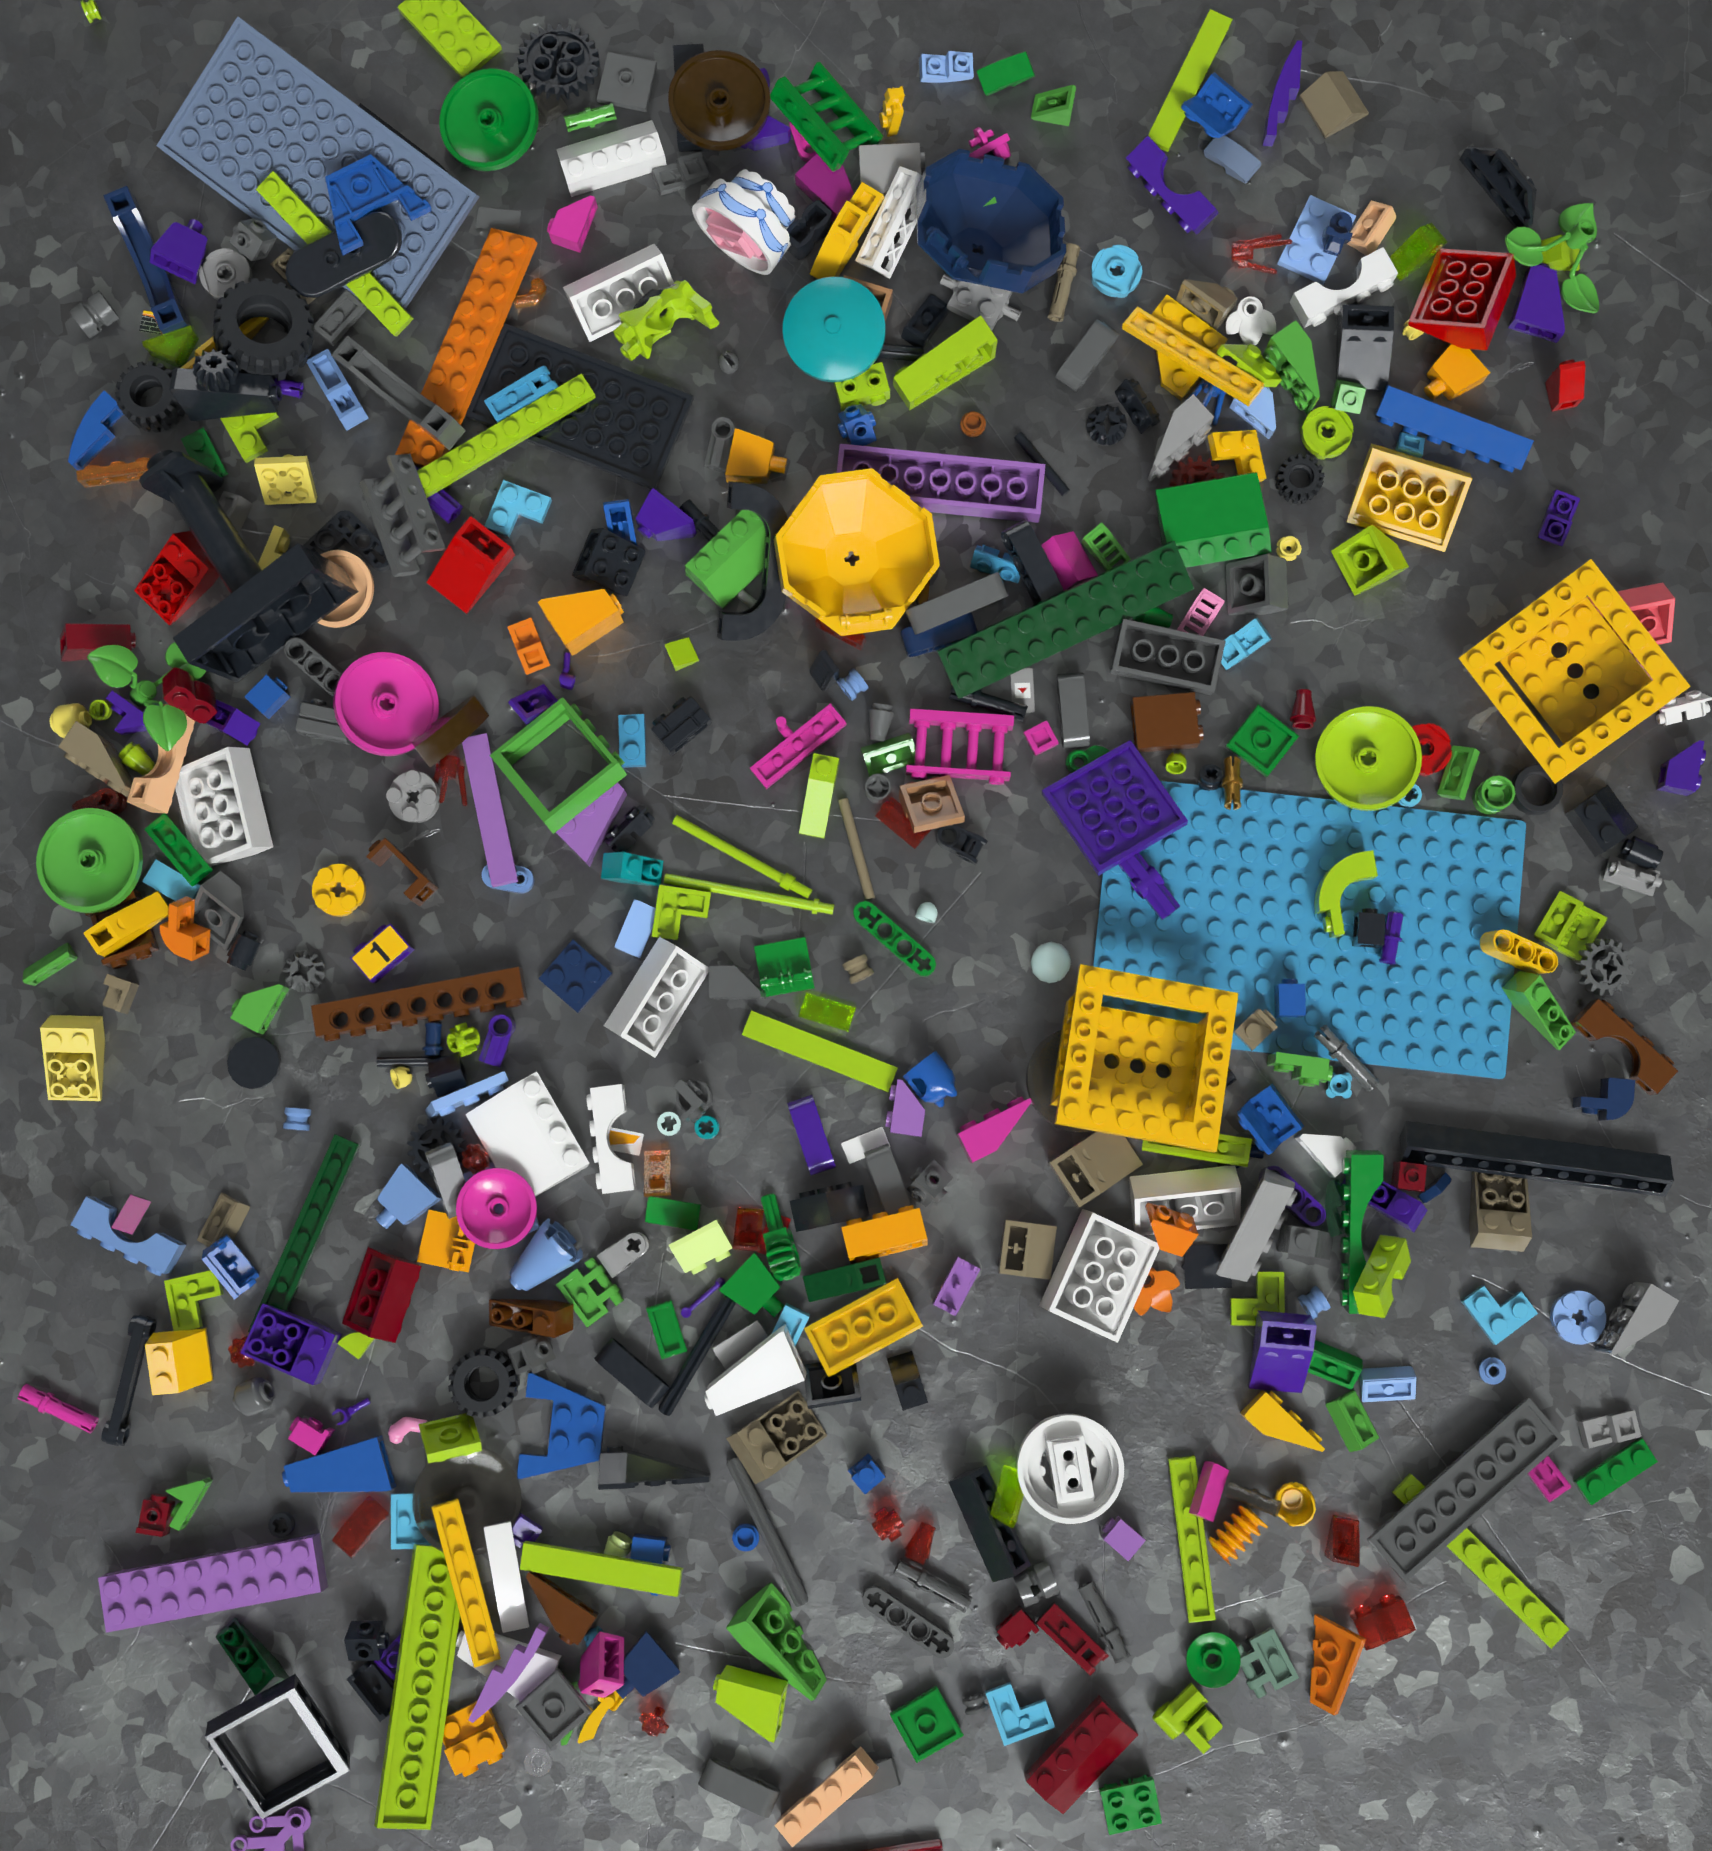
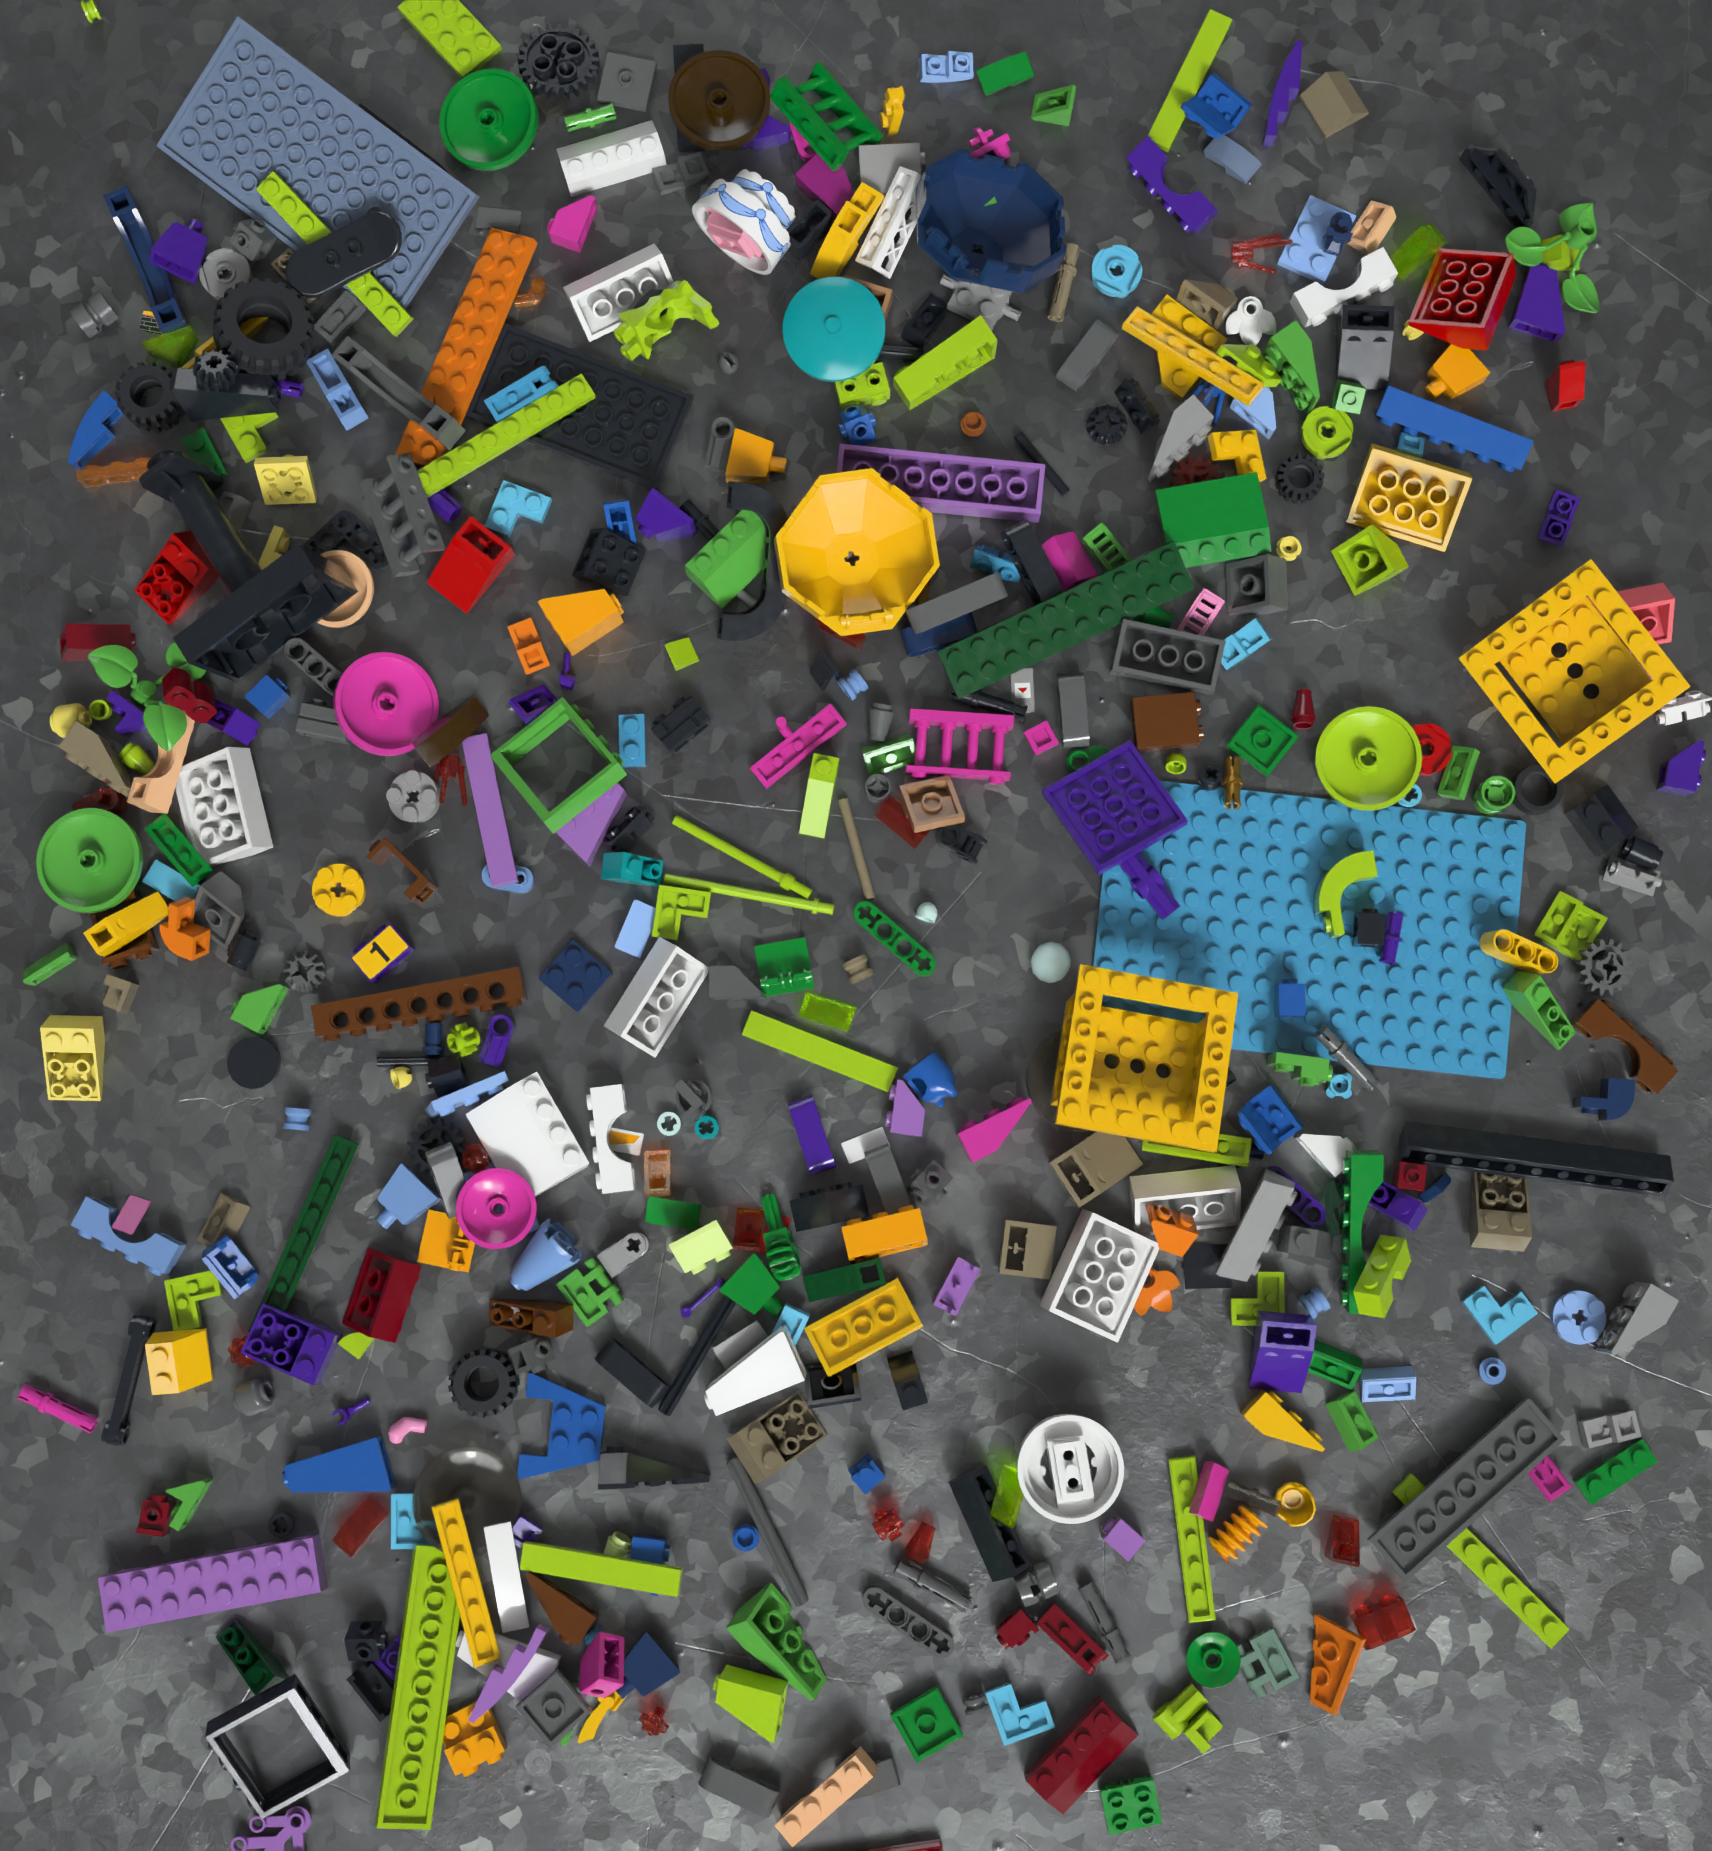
dark pink brick [288,1416,335,1456] -> none
blue wing [325,154,431,255] -> none
lime plate [418,1413,482,1463] -> none
green tile [646,1300,688,1359] -> none
dark tan bracket [1233,1009,1278,1051] -> none

